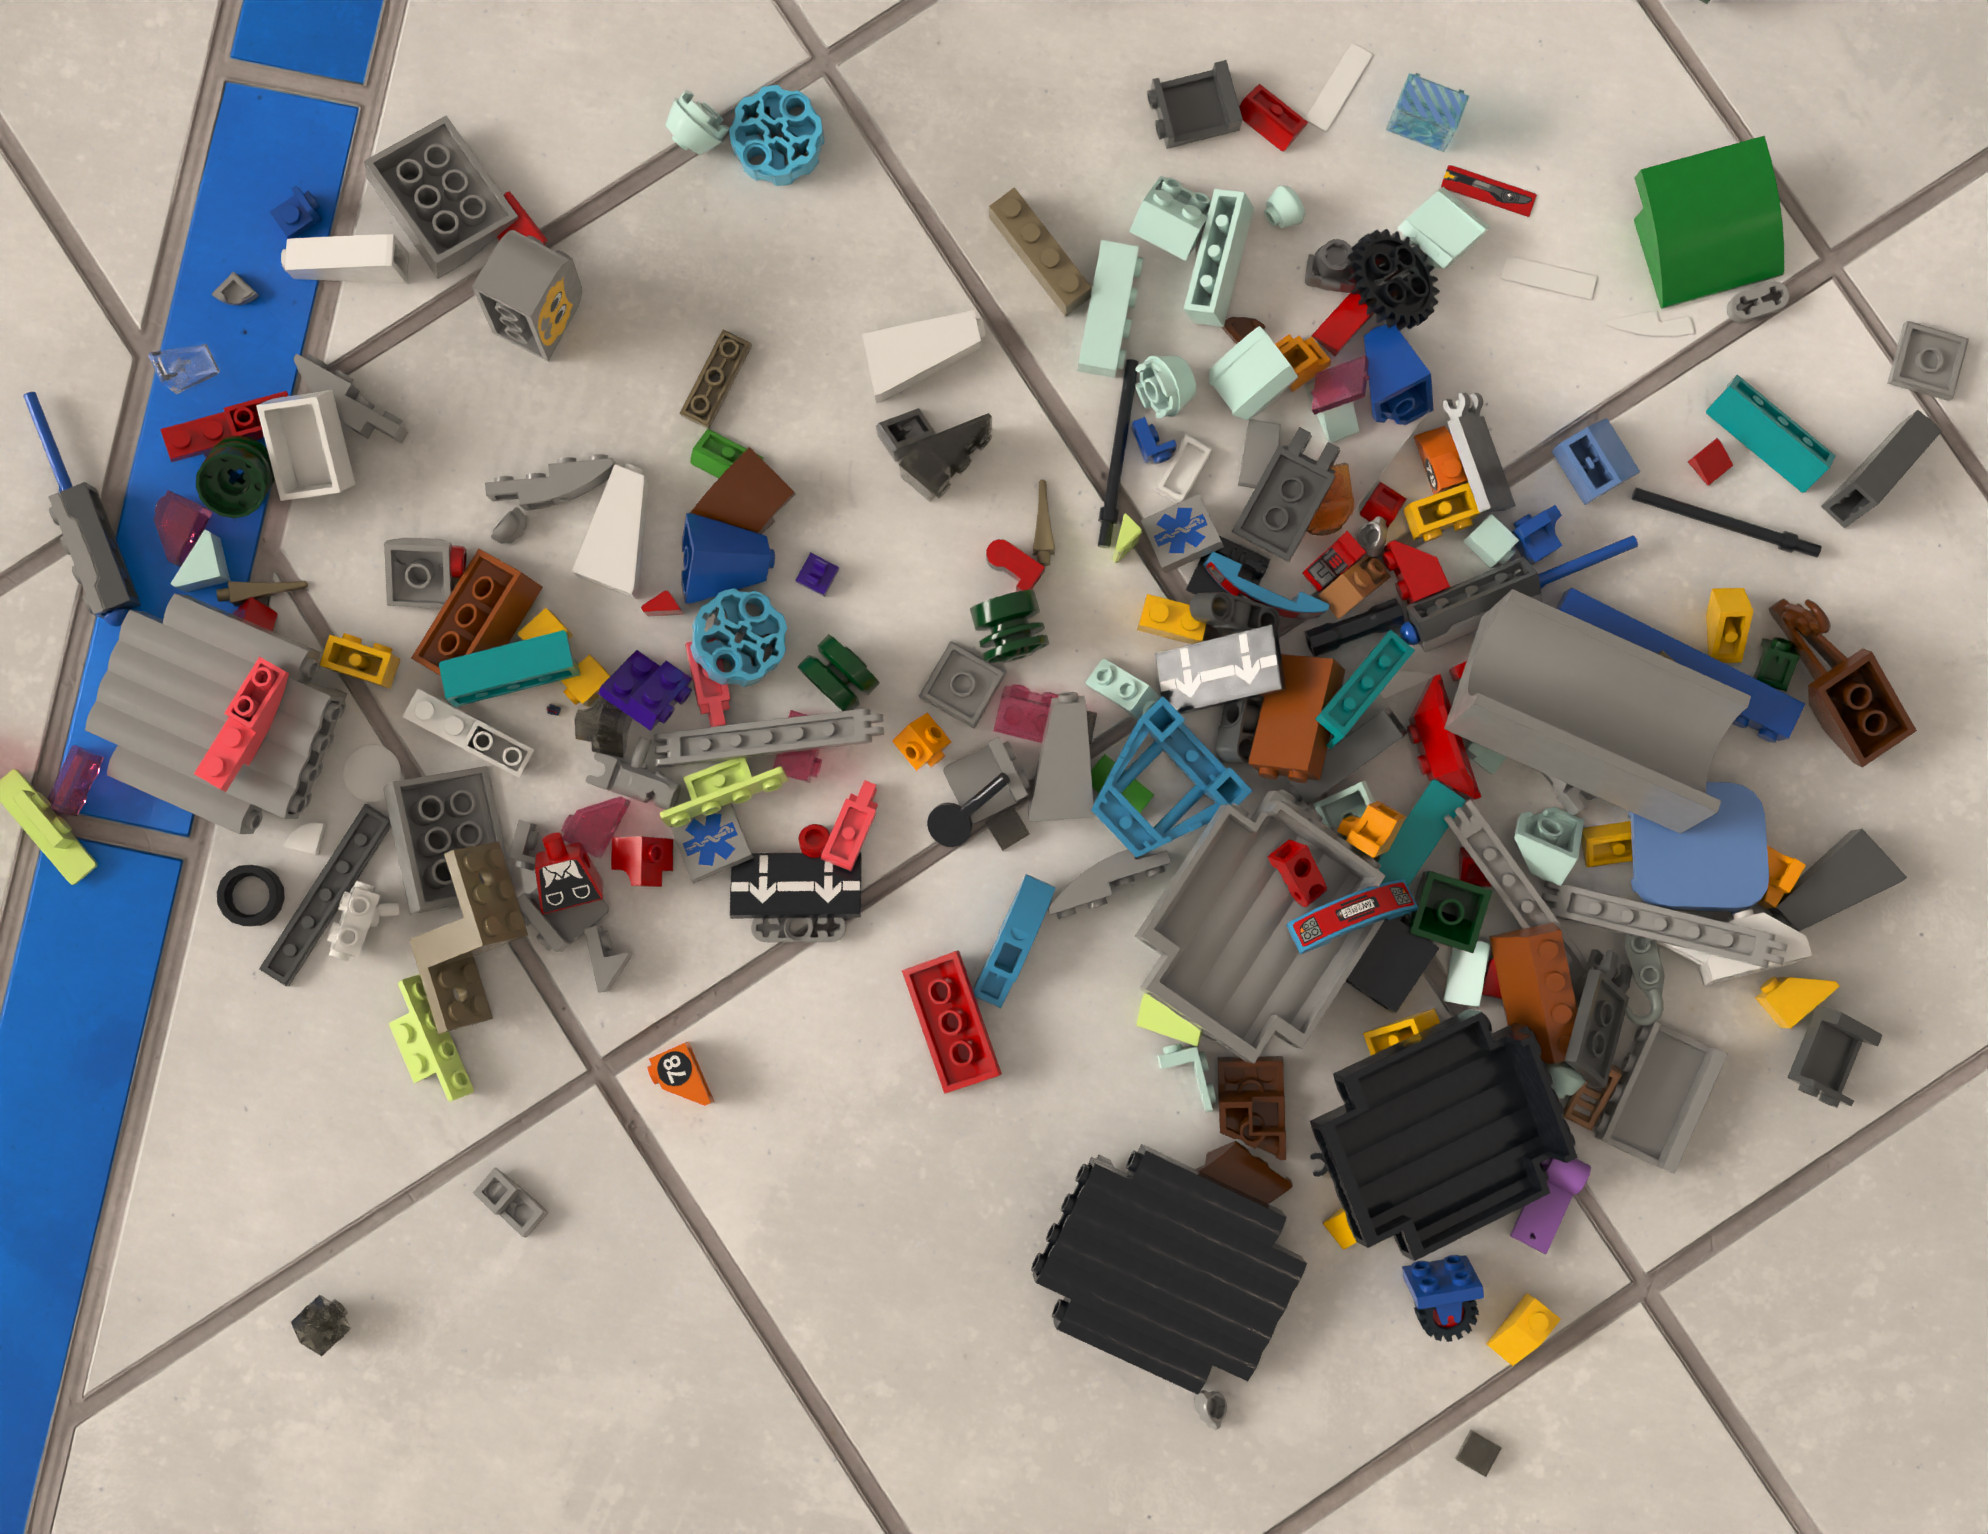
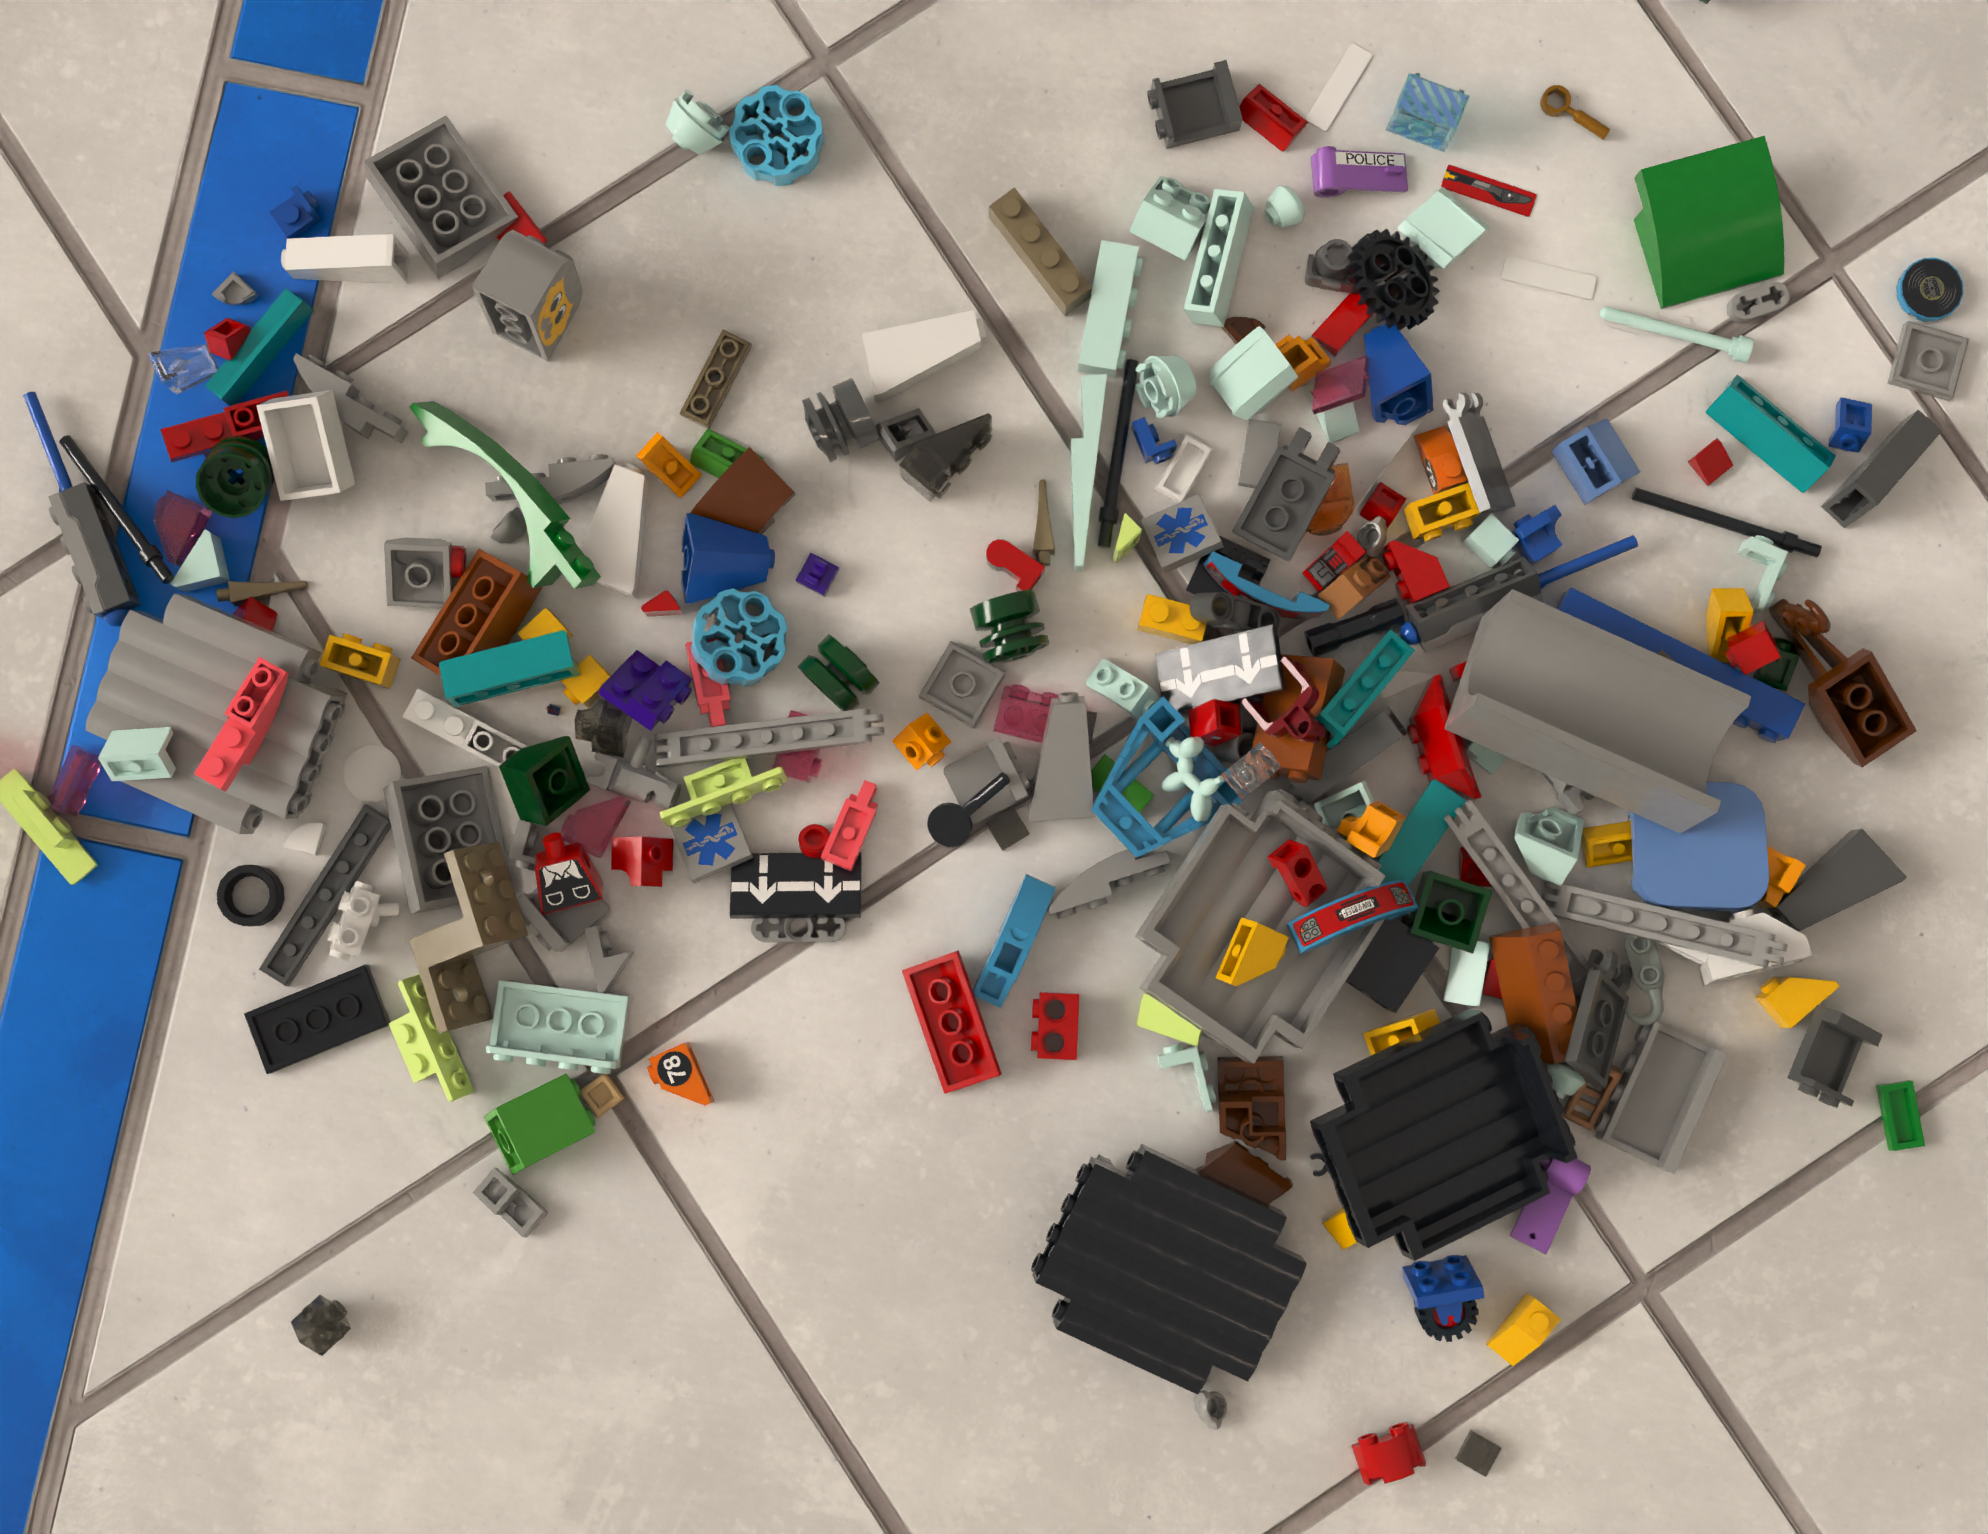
none -> black bar [59,435,174,584]
none -> light aqua panel [98,727,176,781]
none -> red slope [204,318,251,360]
none -> teal panel [205,288,314,406]
none -> black tile [244,964,390,1074]
none -> green slope [409,401,601,589]
none -> bright green slope [484,1073,595,1175]
none -> light aqua bracket [486,980,630,1074]
none -> dark green slope [499,736,590,826]
none -> tan tile [580,1074,625,1118]
none -> light orange slope [636,432,702,498]
none -> dark grey wheel [802,378,880,462]
none -> red brick [1031,992,1079,1060]
none -> light aqua slope [1070,374,1107,571]
none -> light aqua piece [1162,736,1224,822]
none -> red brick [1188,699,1241,746]
none -> yellow slope [1215,917,1289,987]
none -> clear brick [1221,742,1281,800]
none -> dark red piece [1241,656,1326,743]
none -> medium lavender door [1311,146,1408,198]
none -> red cylinder [1351,1422,1426,1485]
none -> pearl gold piece [1540,85,1611,140]
none -> light aqua piece [1600,307,1754,363]
none -> red brick [1725,620,1781,675]
none -> light aqua bracket [1738,535,1788,614]
none -> blue bracket [1828,397,1872,453]
none -> green tile [1876,1080,1925,1151]
none -> black tile [1896,258,1963,322]

